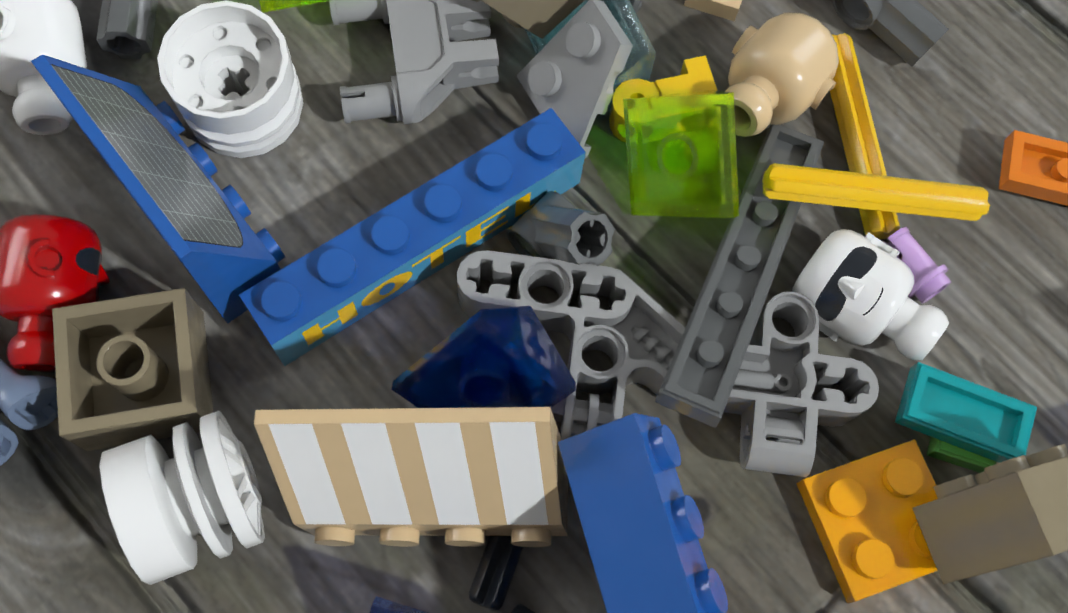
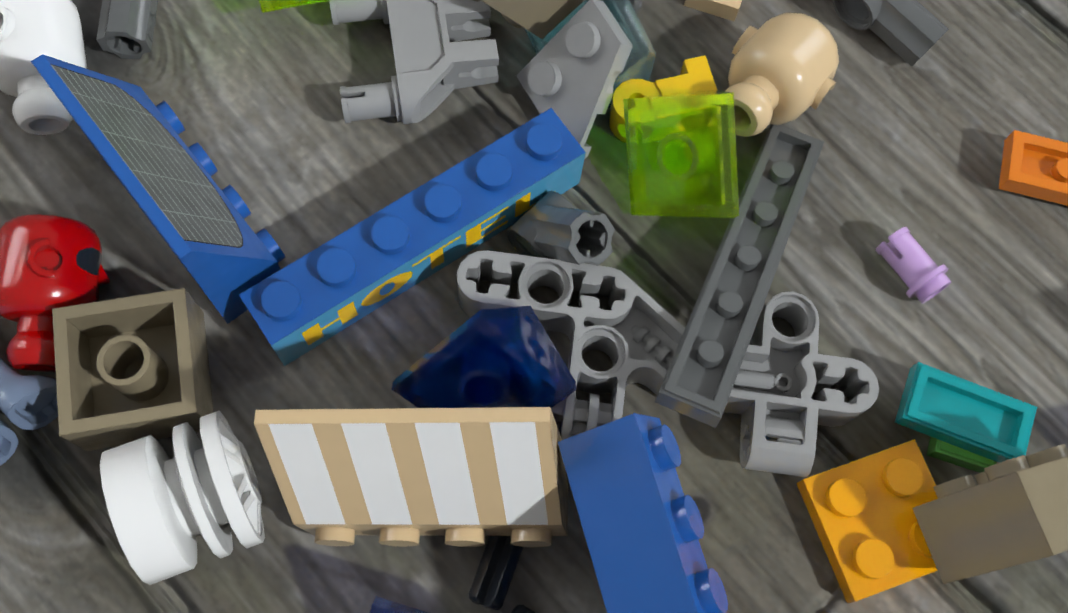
white wheel [157,0,304,158] -> none
yellow axle [762,163,990,221] -> none
white piece [792,229,949,360] -> none
yellow axle [830,33,900,239] -> none

